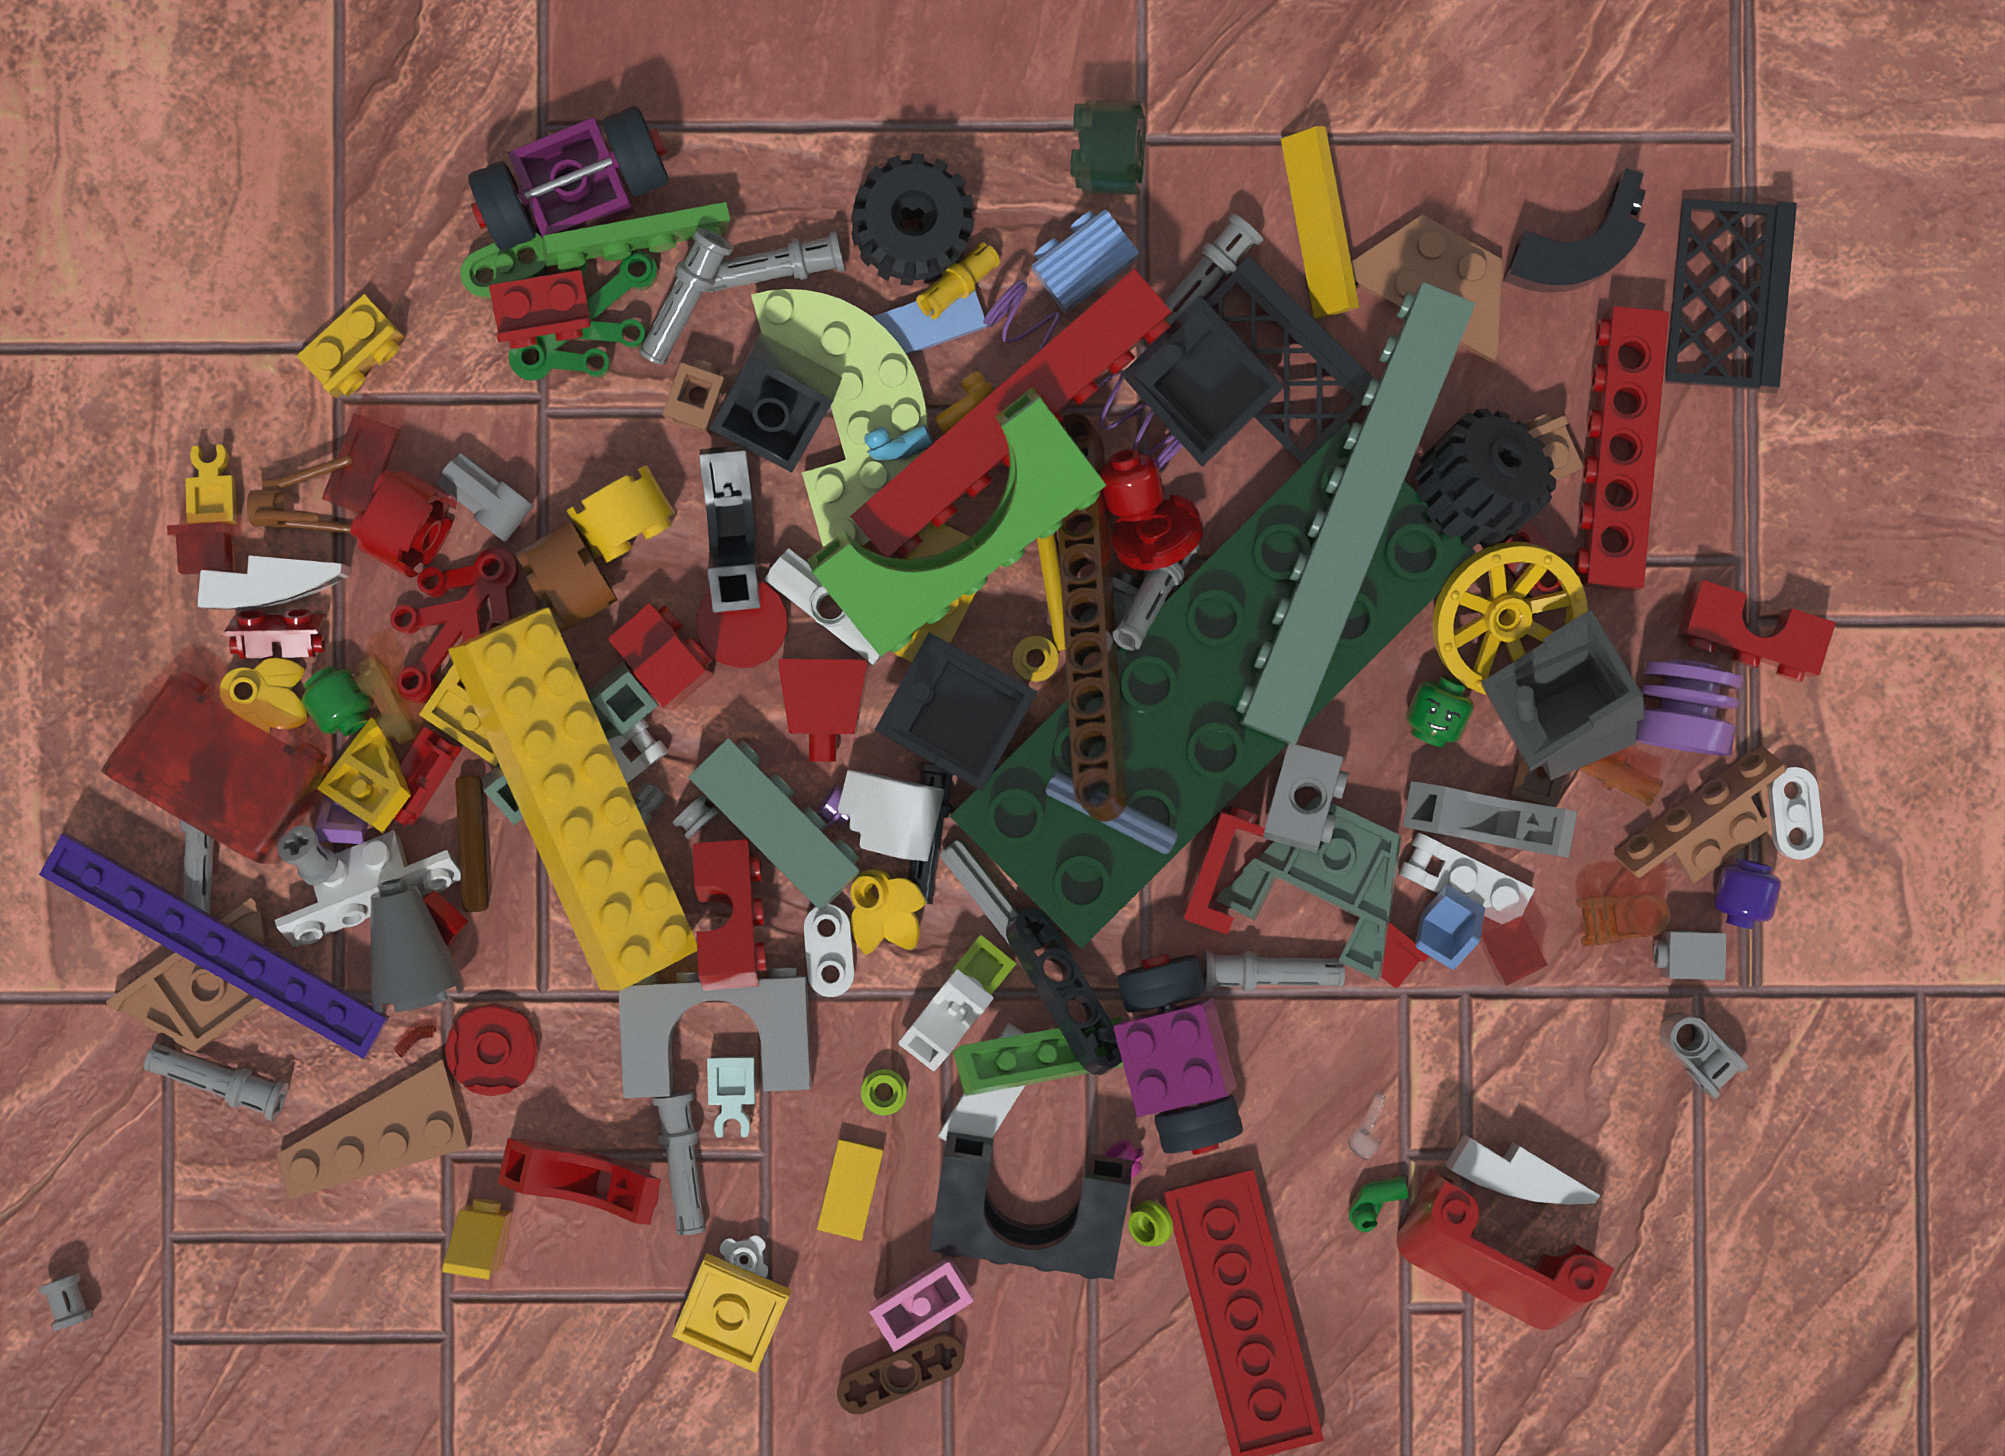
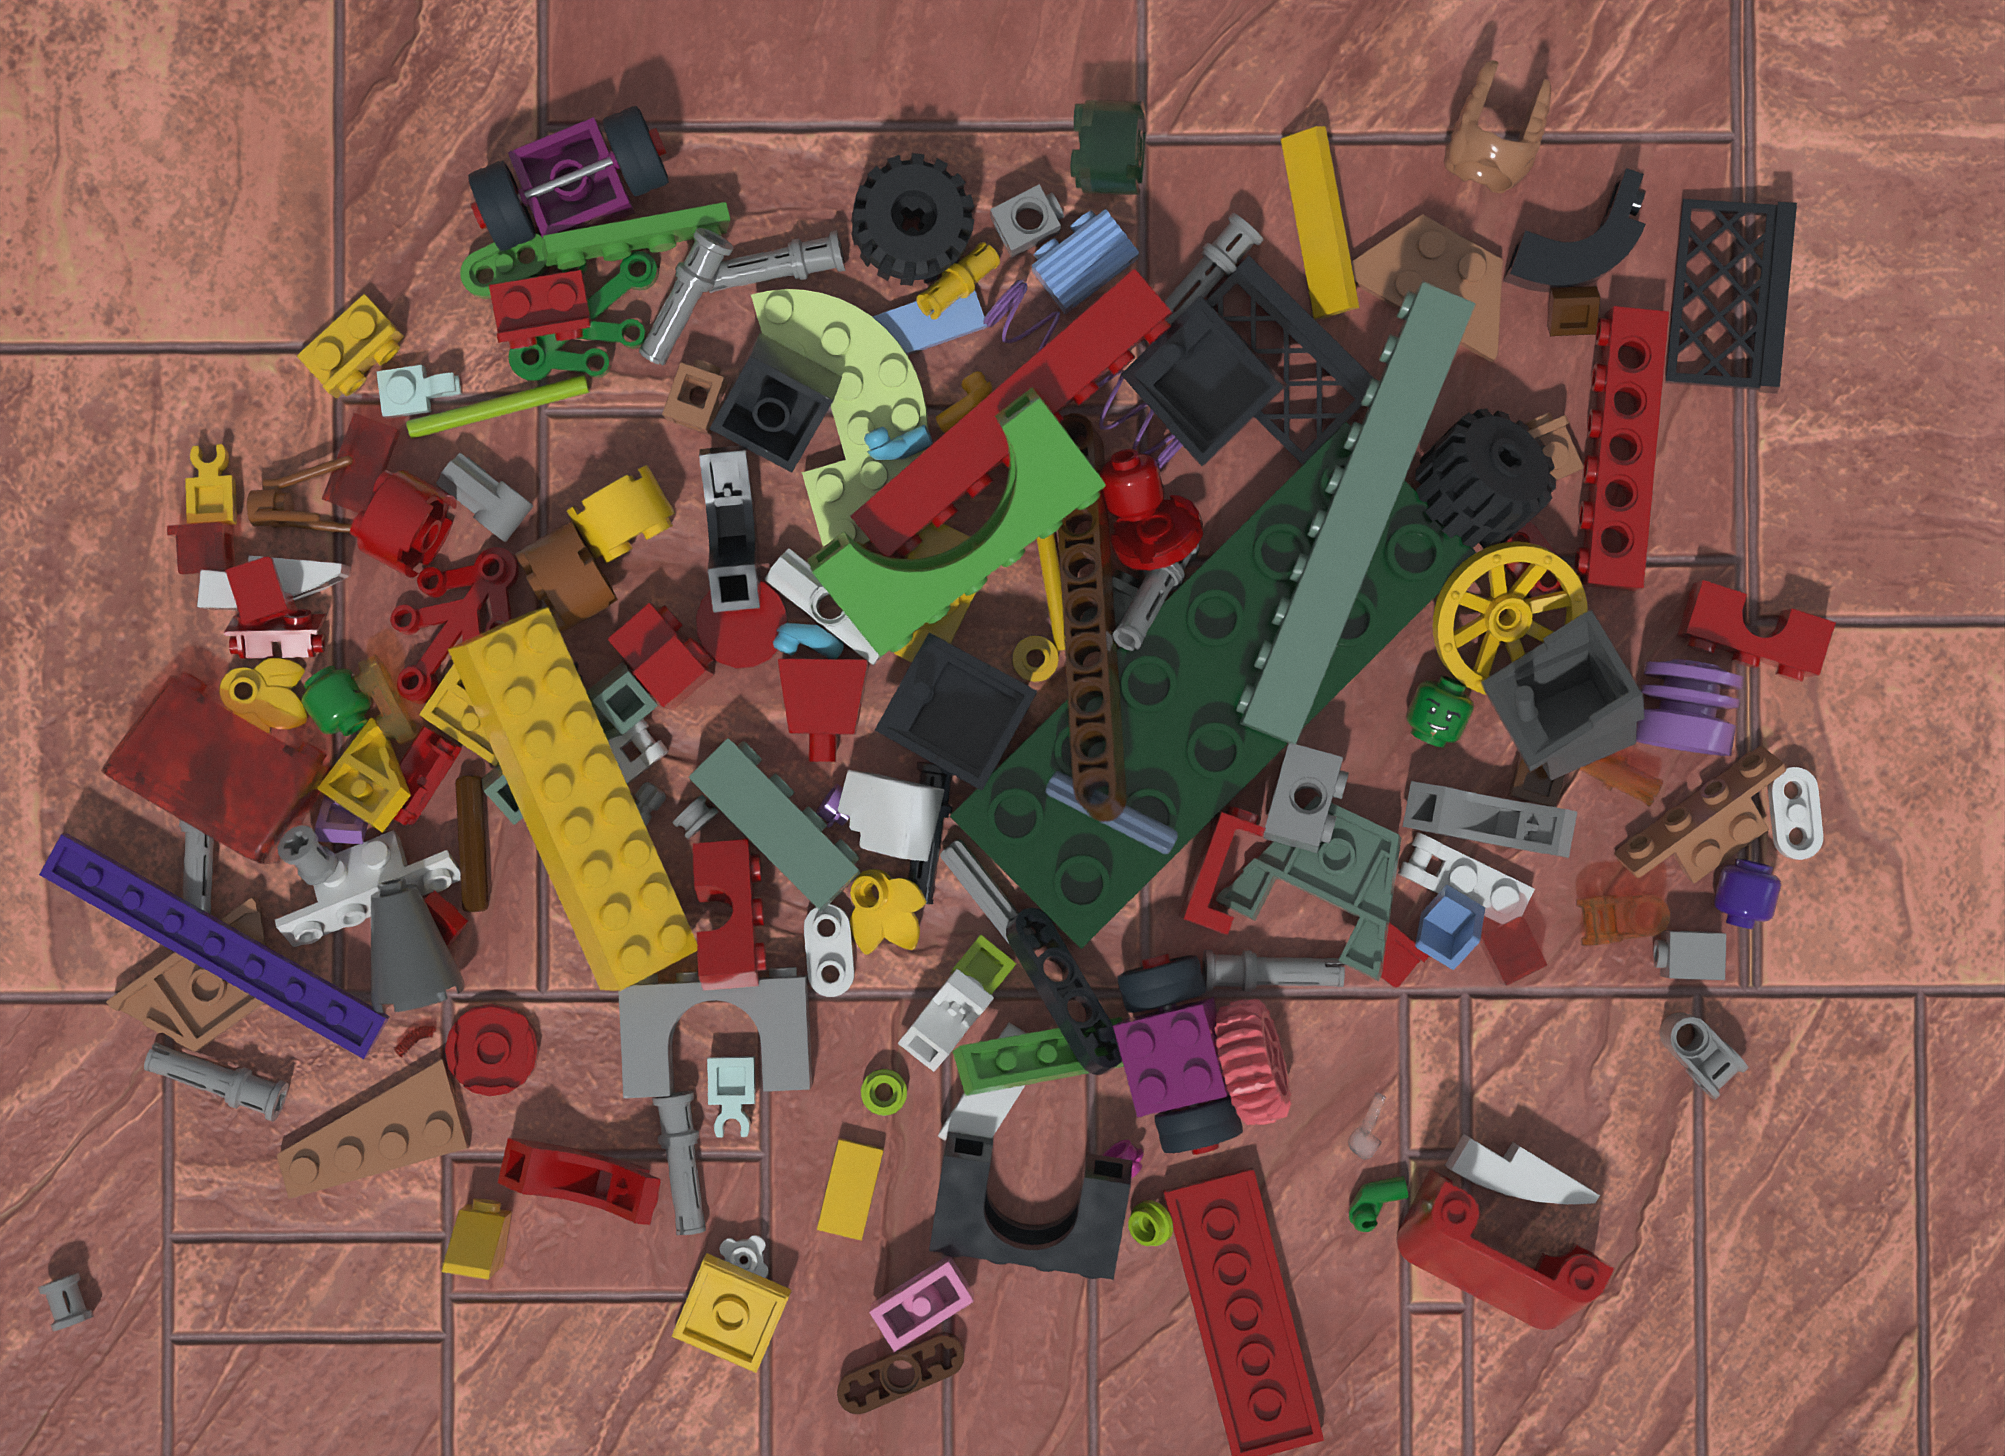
none -> red panel [225,556,298,626]
none -> light aqua plate [376,365,461,419]
none -> lime bar [406,375,590,439]
none -> medium azure arm [773,623,844,659]
none -> light grey brick [990,184,1064,258]
none -> coral gear [1215,999,1291,1125]
none -> nougat piece [1444,60,1551,193]
none -> reddish brown plate [1547,286,1600,337]

